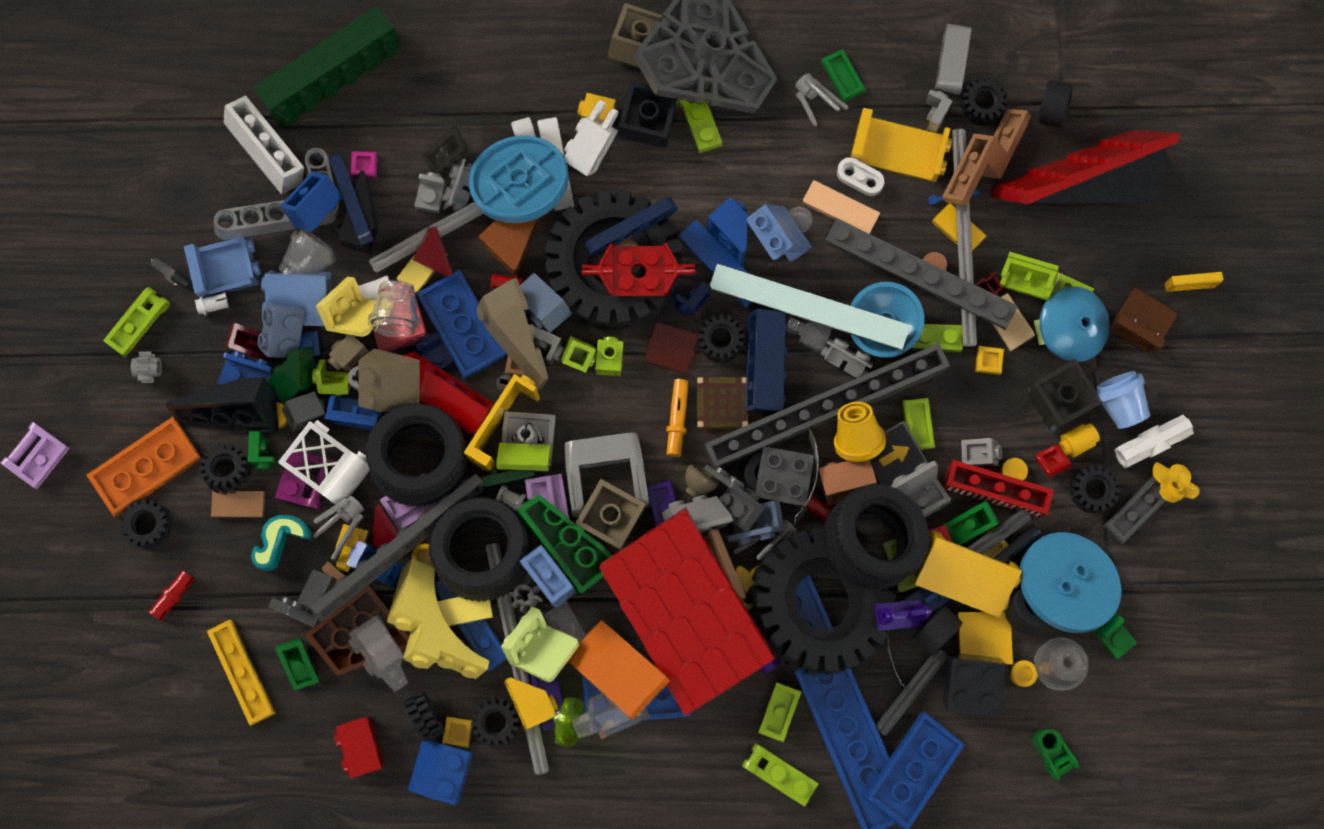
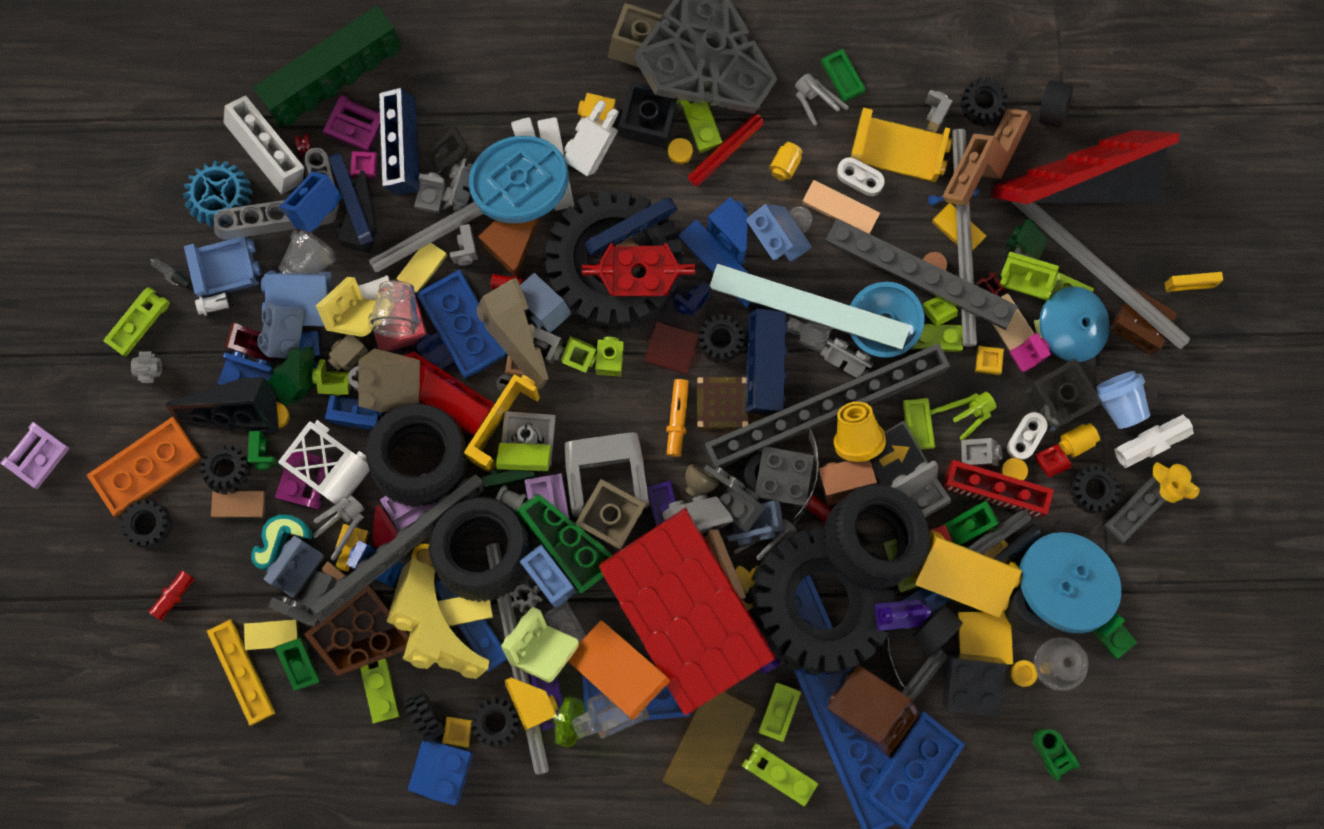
dark grey brick [282,391,326,433] -> none
red brick [334,717,385,778] -> none
clear hinge [349,615,408,692] -> none
dark red slope [413,227,453,277] -> none
light grey beam [935,23,971,95] -> none
none -> dark azure gear [183,160,253,227]
none -> light yellow tile [244,620,299,650]
none -> sand blue bracket [264,536,324,598]
none -> dark red bush [295,133,313,158]
none -> magenta plate [323,95,380,152]
none -> lime plate [360,658,400,723]
none -> dark blue brick [379,88,420,196]
none -> light grey bracket [450,224,478,266]
none -> clear yellow tile [662,692,756,806]
none -> yellow tile [668,138,693,165]
none -> red axle [688,113,764,187]
none -> yellow brick [769,142,803,181]
none -> reddish brown slope [827,665,919,757]
none -> lime plate [922,297,958,327]
none -> lime plant [930,392,996,440]
none -> dark green slope [1006,219,1048,260]
none -> white plate [1007,412,1047,460]
none -> dark pink bracket [1010,333,1051,372]
none -> light grey axle [1012,201,1190,349]

